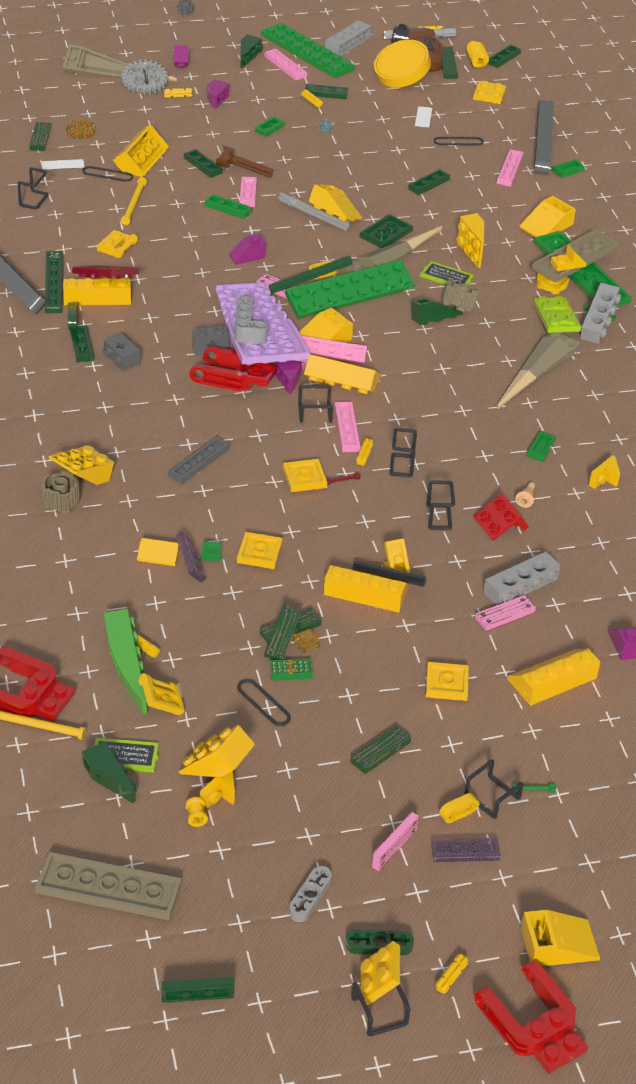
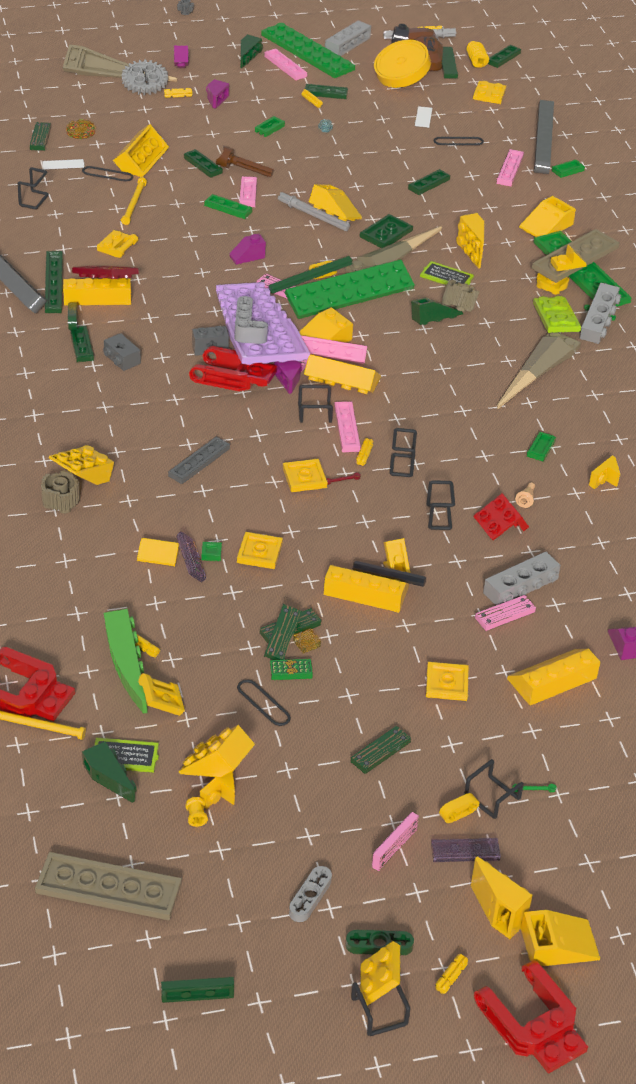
none -> yellow slope [471,856,532,939]

